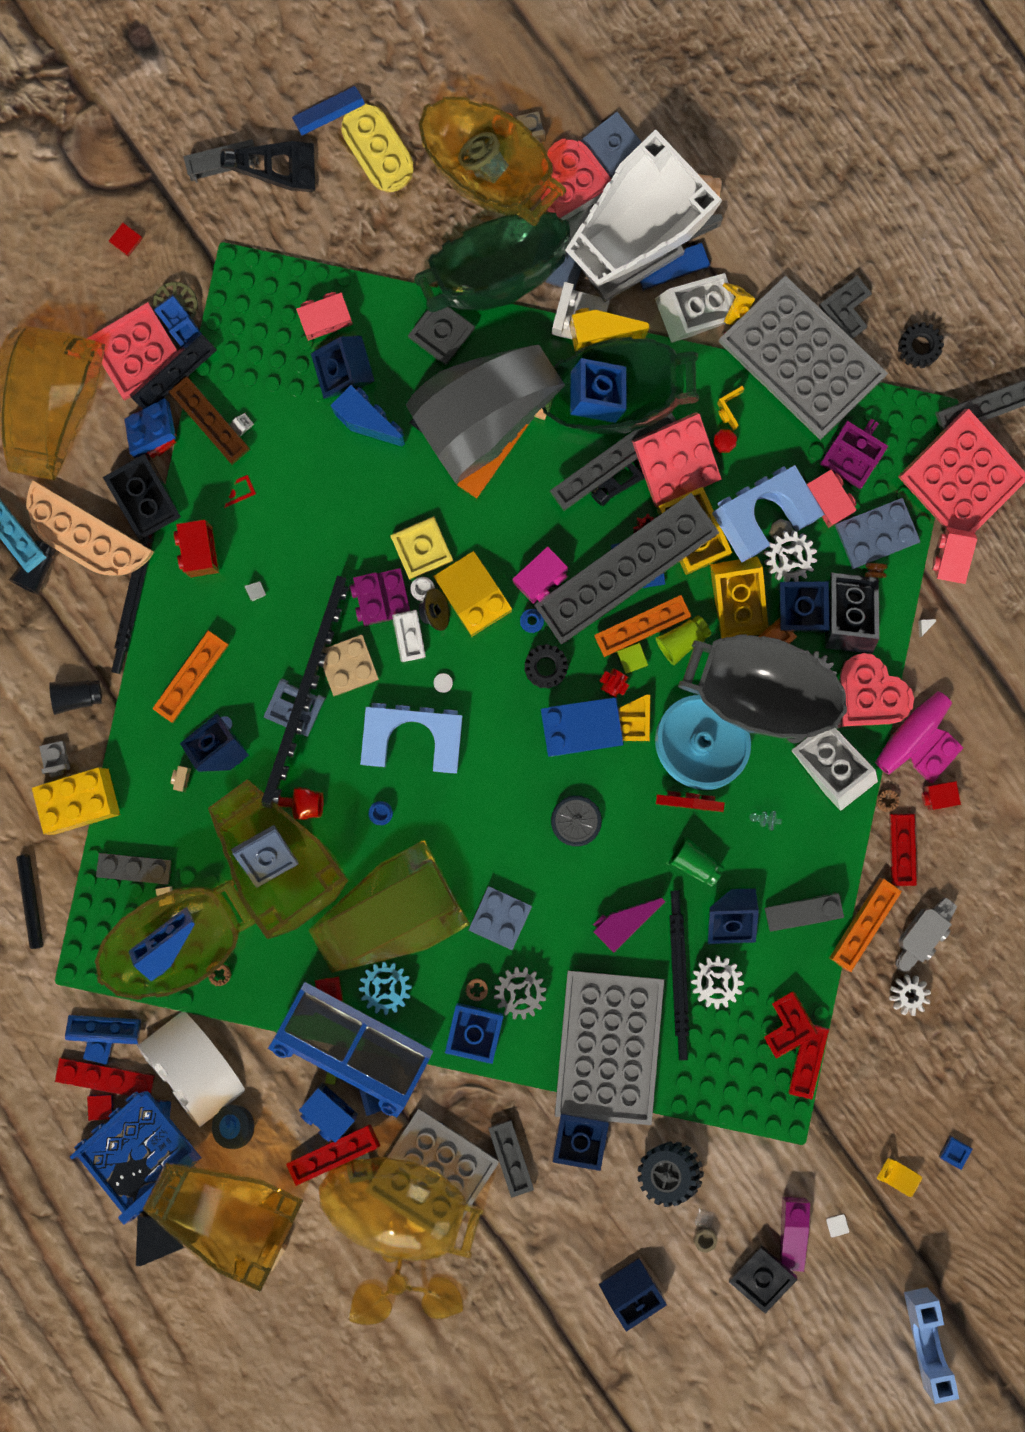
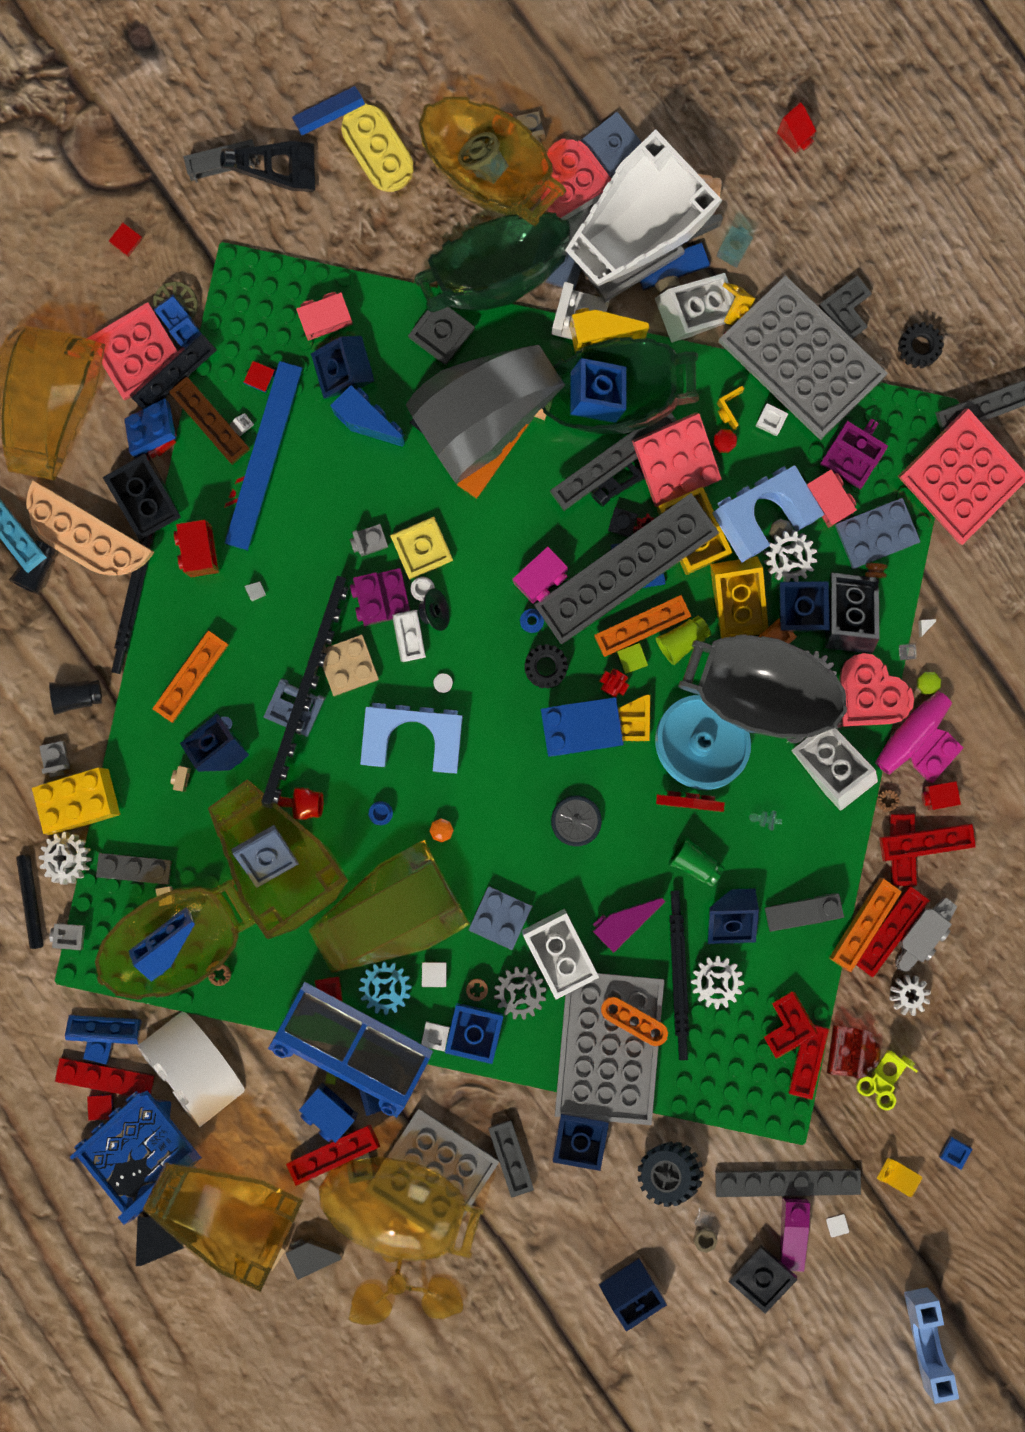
black wheel [212,1105,254,1149] -> none
yellow slope [433,551,512,637] -> none
coral brick [932,527,977,584] -> none
none -> white gear [39,832,92,885]
none -> light grey bracket [49,923,85,950]
none -> blue tile [225,361,303,551]
none -> red tile [243,361,275,393]
none -> dark grey slope [285,1238,344,1280]
none -> light grey bracket [350,524,388,557]
none -> white plate [421,1022,450,1051]
none -> white tile [422,962,446,987]
none -> orange tile [430,818,454,842]
none -> white slope [522,909,599,999]
none -> orange plate [601,997,668,1046]
none -> black plate [608,508,638,538]
none -> dark tan tile [655,275,680,294]
none -> dark grey plate [715,1169,861,1197]
none -> clear light blue brick [716,226,753,268]
none -> white plate [756,403,788,436]
none -> red slope [777,102,816,154]
none -> clear red slope [826,1025,881,1078]
none -> red plate [856,886,930,978]
none -> neon yellow piece [856,1049,918,1110]
none -> red tile [879,824,976,861]
none -> clear piece [899,642,917,660]
none -> lime tile [917,672,941,695]

